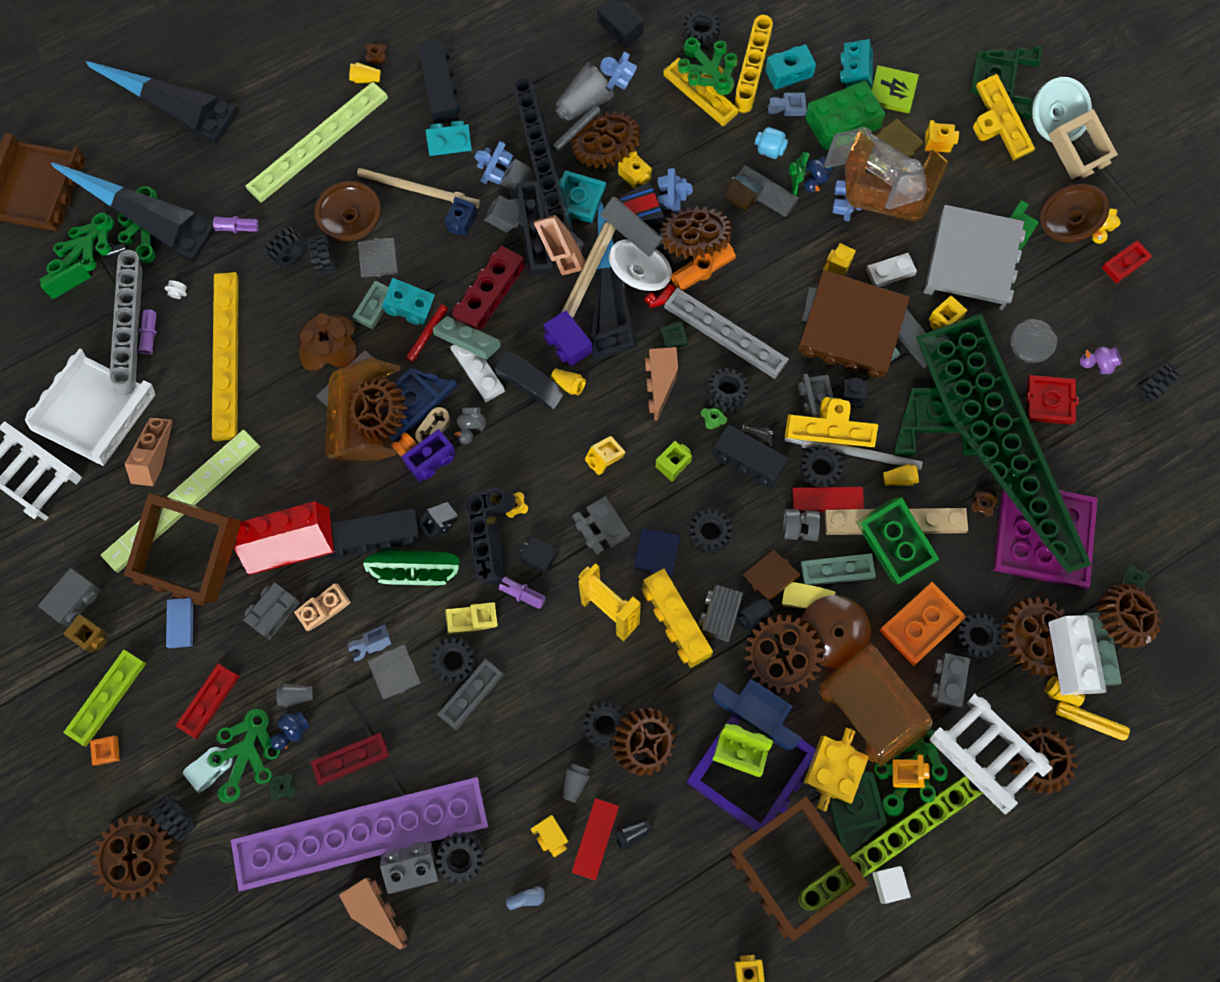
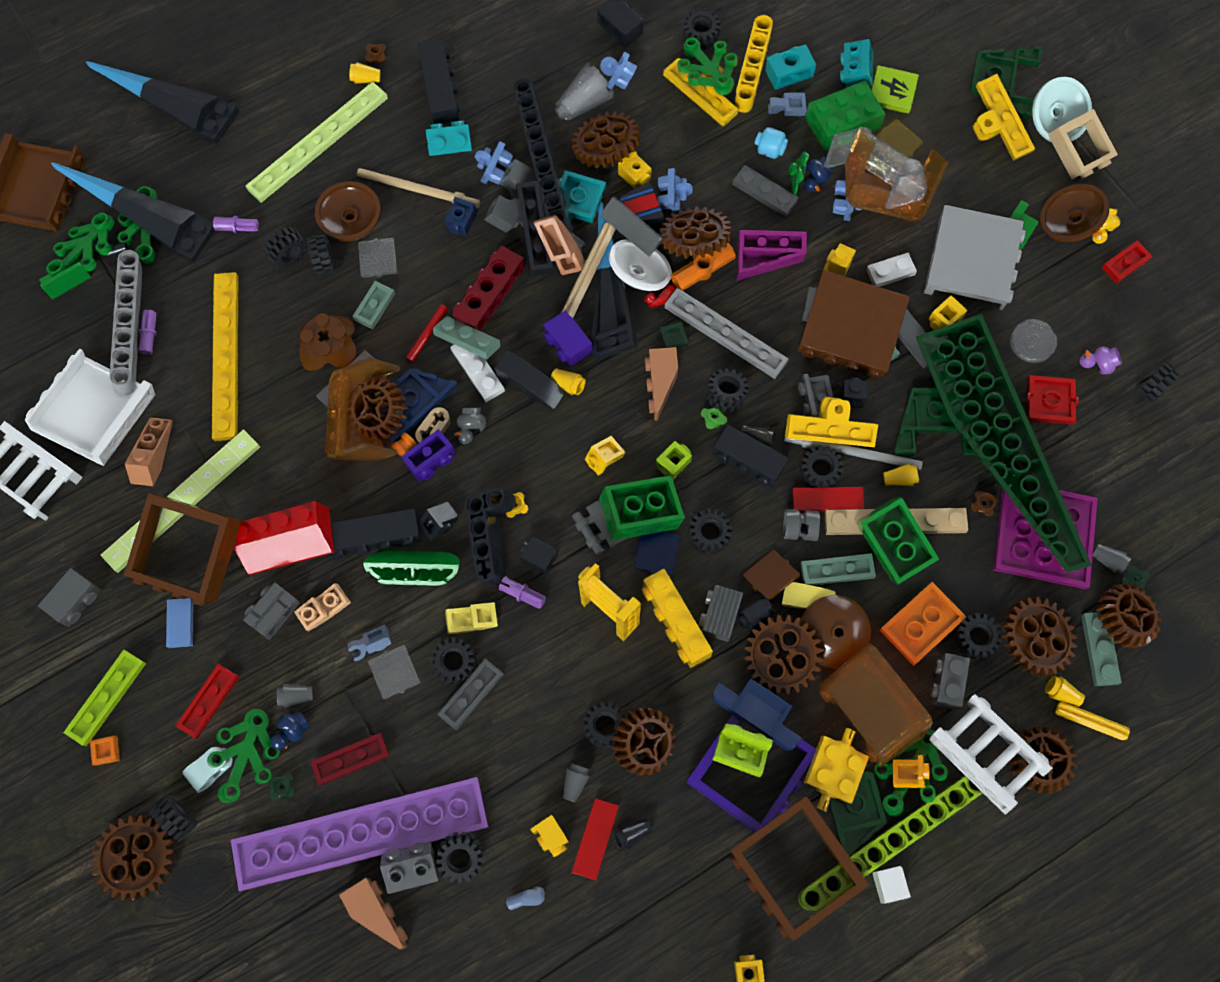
pearl gold brick [63,615,108,654] -> none
white plate [165,281,187,299] -> none
teal brick [381,278,435,325] -> none
dark grey bar [552,105,600,152] -> none
dark brown brick [725,173,764,211] -> none
yellow brick [925,120,959,153] -> none
white slope [1048,615,1107,695] -> none
none -> green brick [599,476,685,541]
none -> magenta wedge [737,230,807,281]
none -> dark grey cone [1093,544,1132,575]

